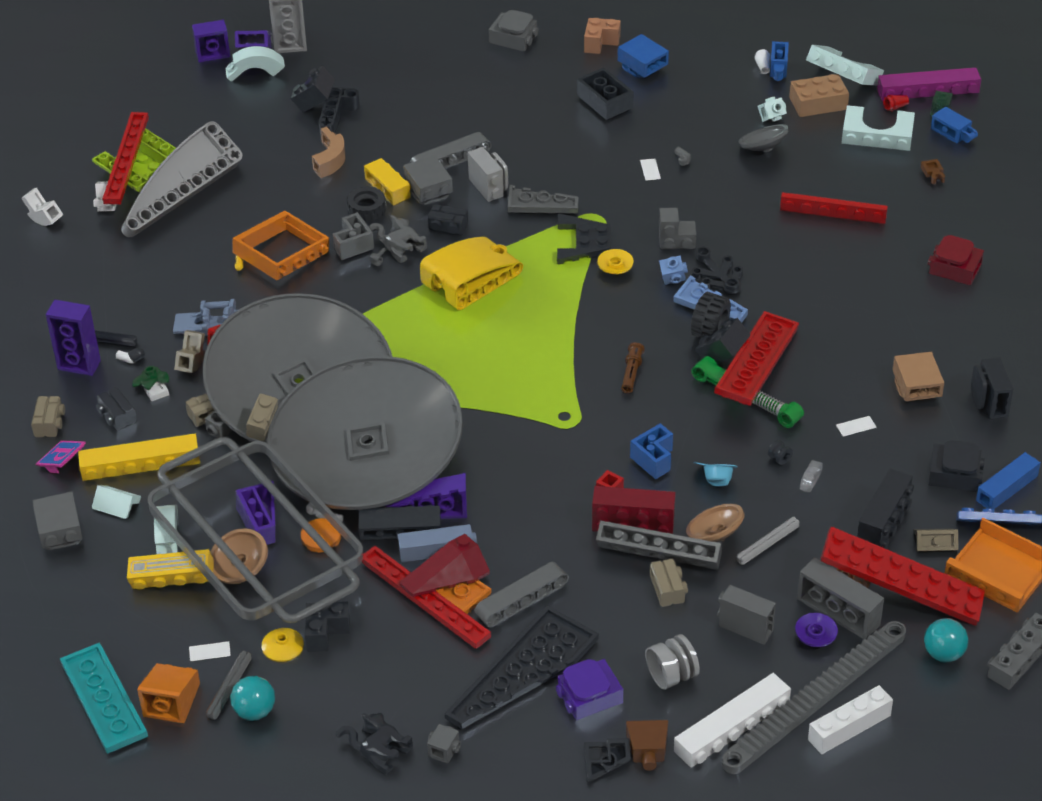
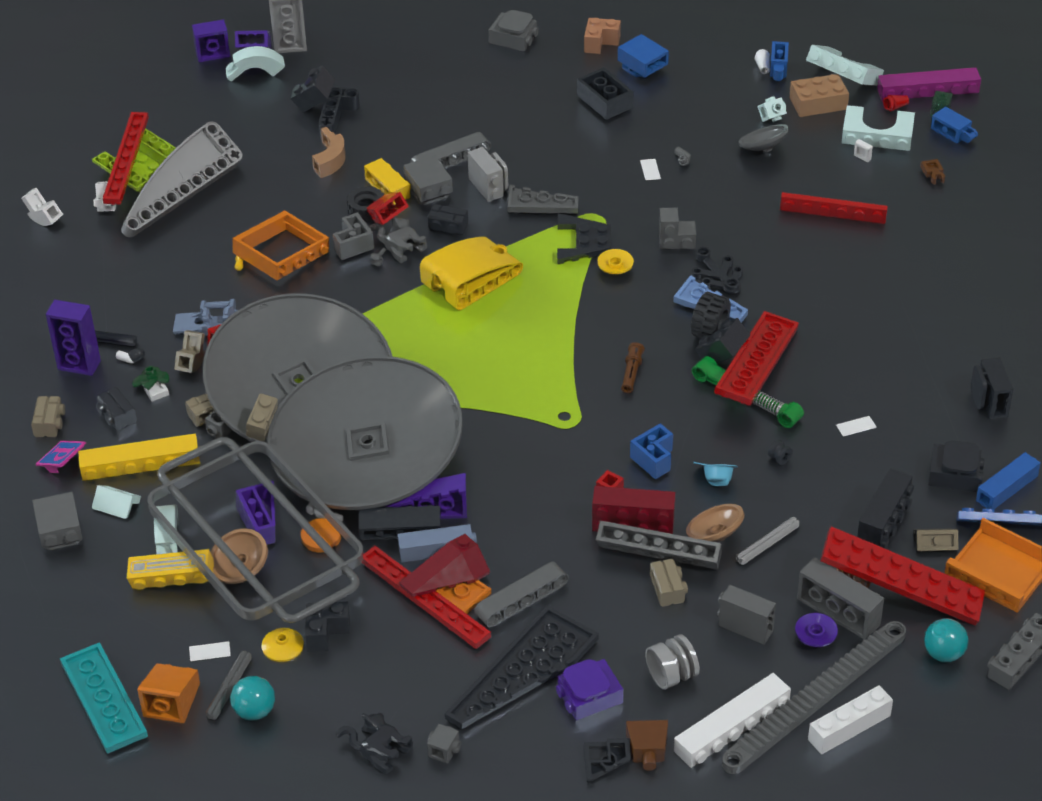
medium blue brick [659,256,688,285] -> none
clear beam [800,460,823,493] -> none
medium nougat brick [893,352,944,401] -> none
dark red brick [928,235,984,286] -> none
none -> red torso [367,191,409,225]
none -> white tile [854,139,873,162]

